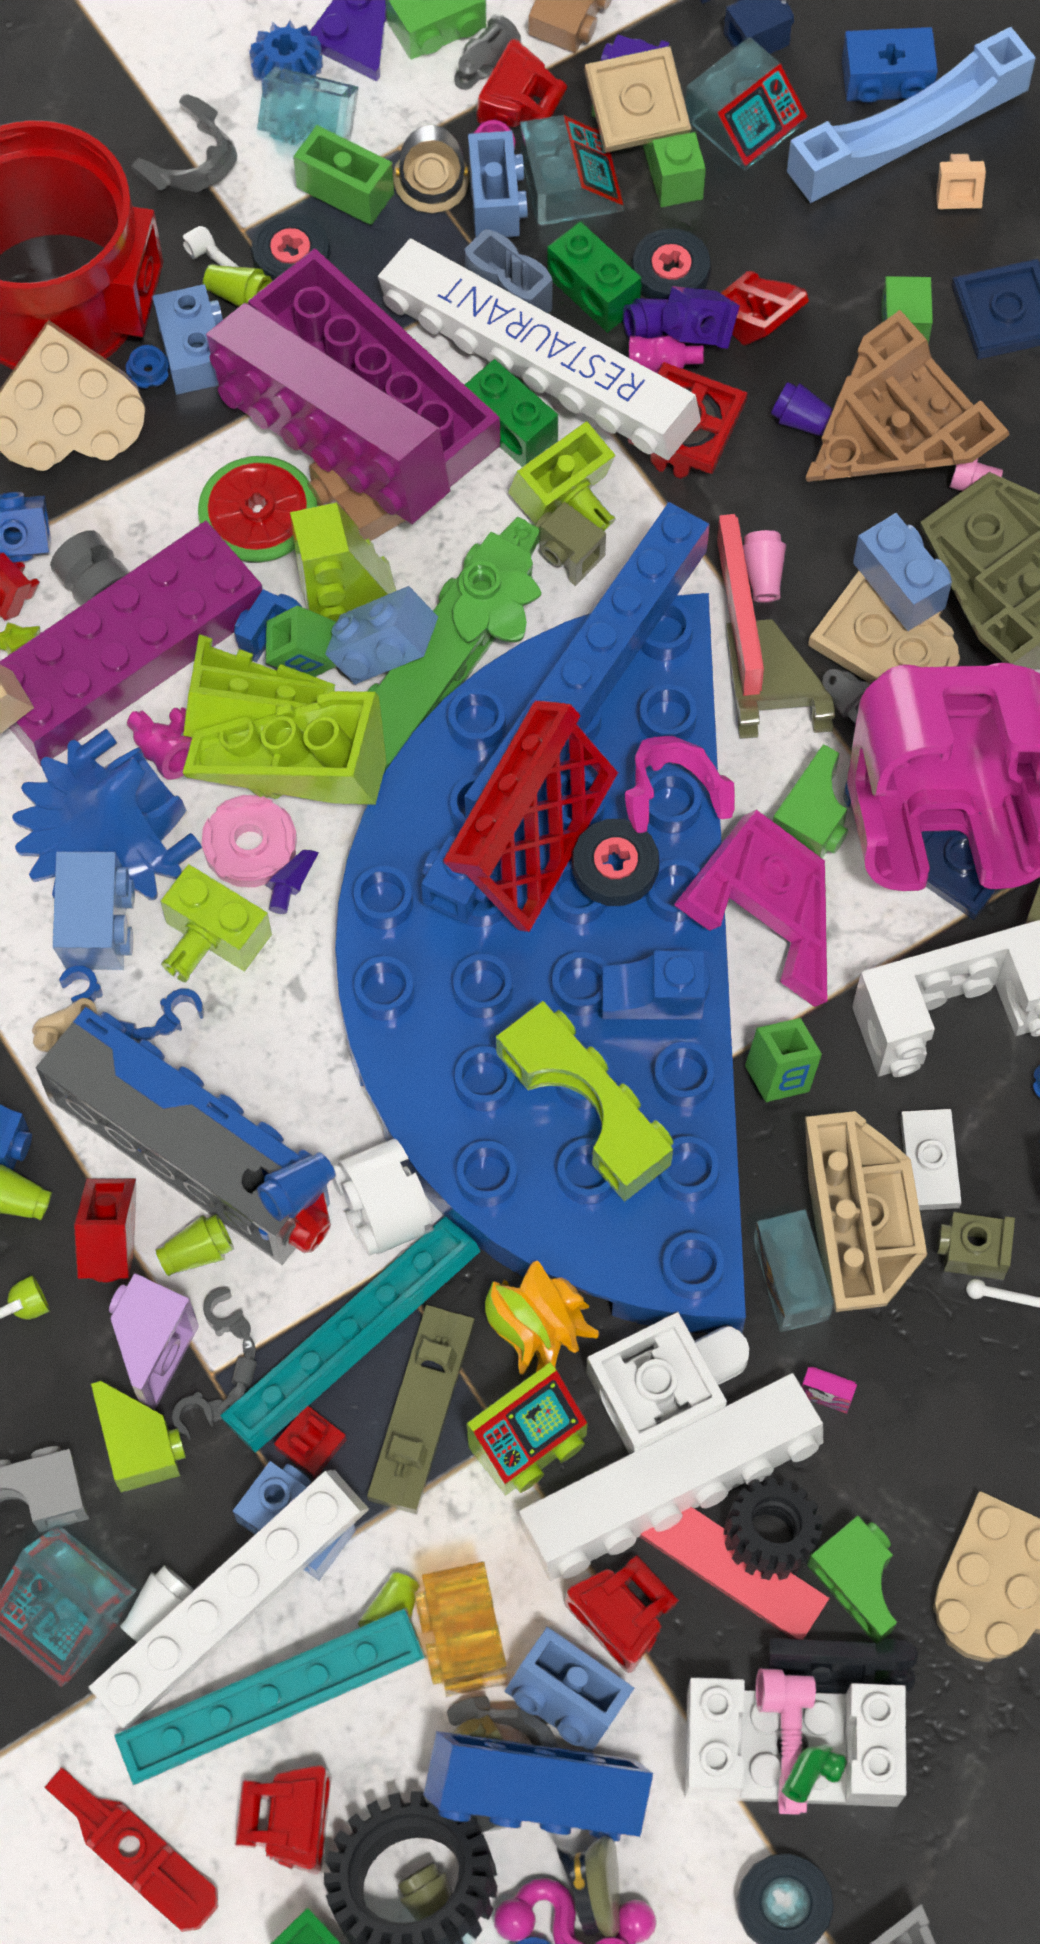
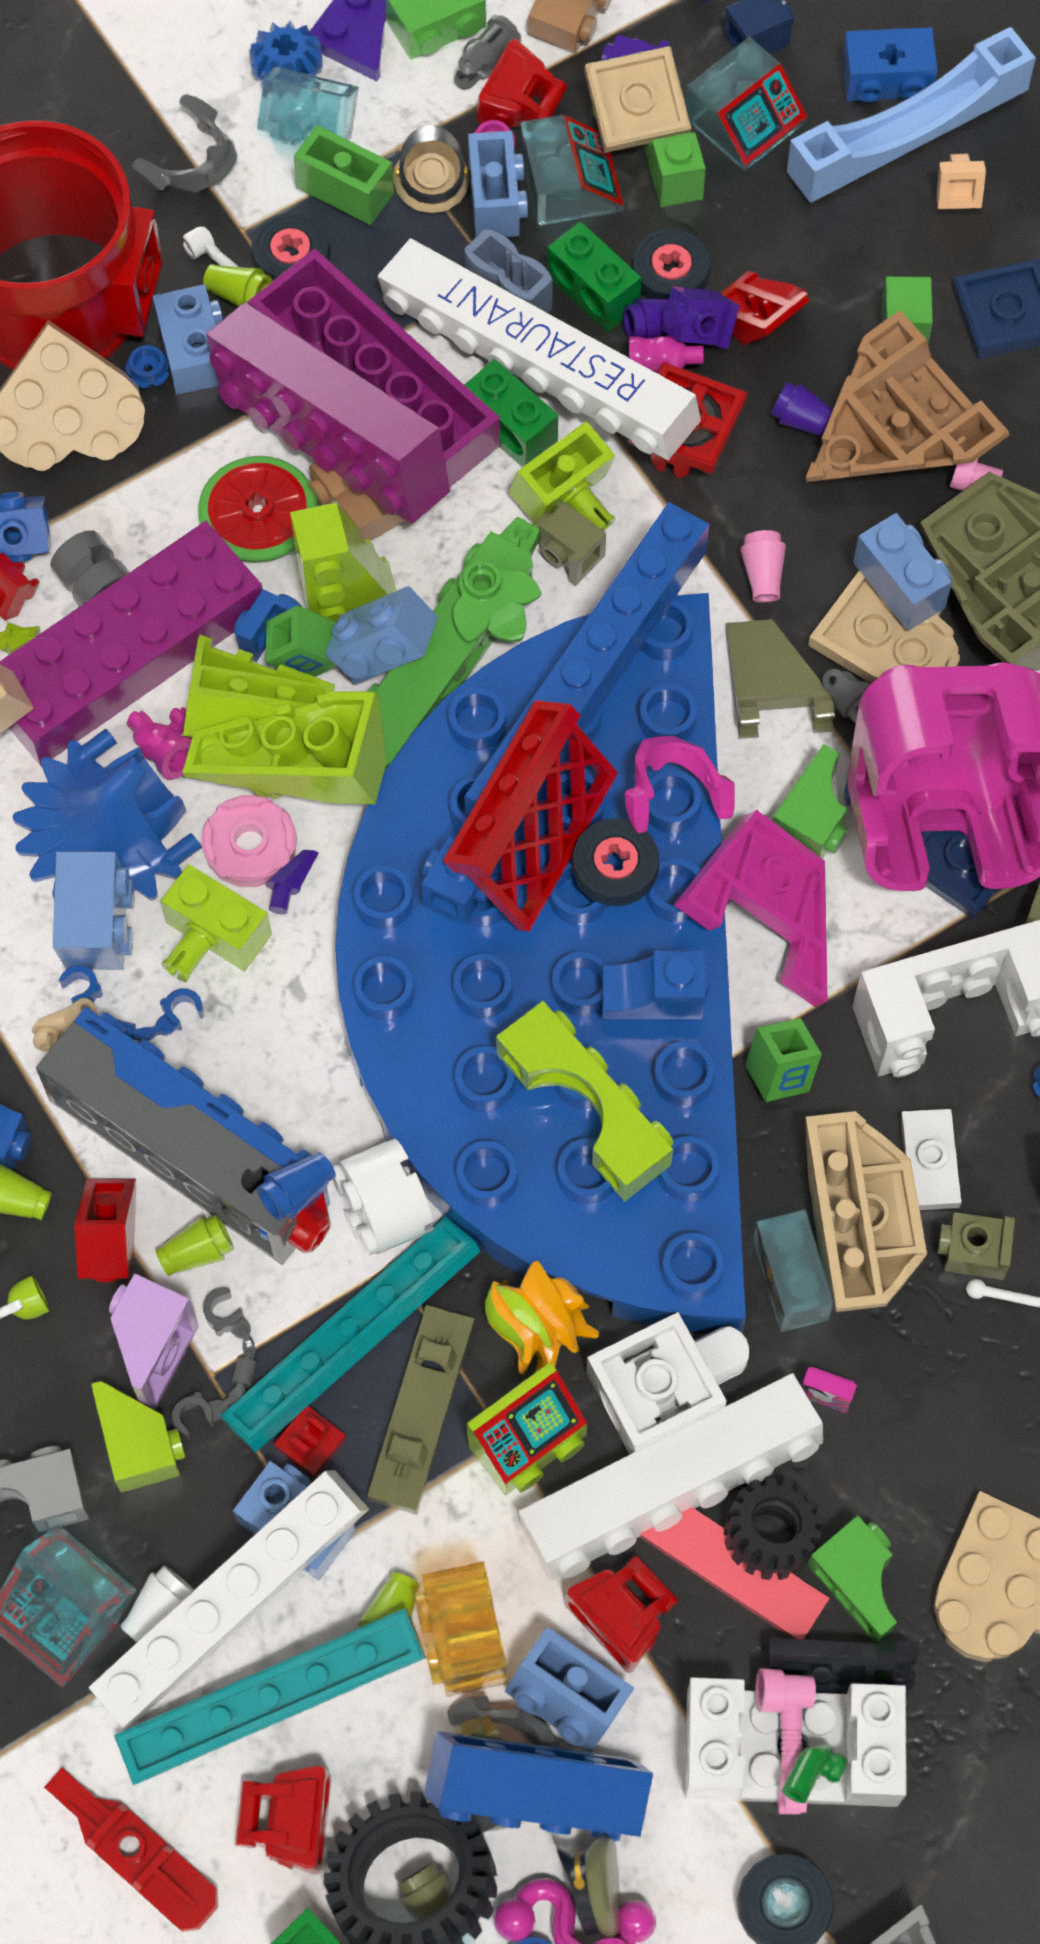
coral tile [717,514,764,696] -> none

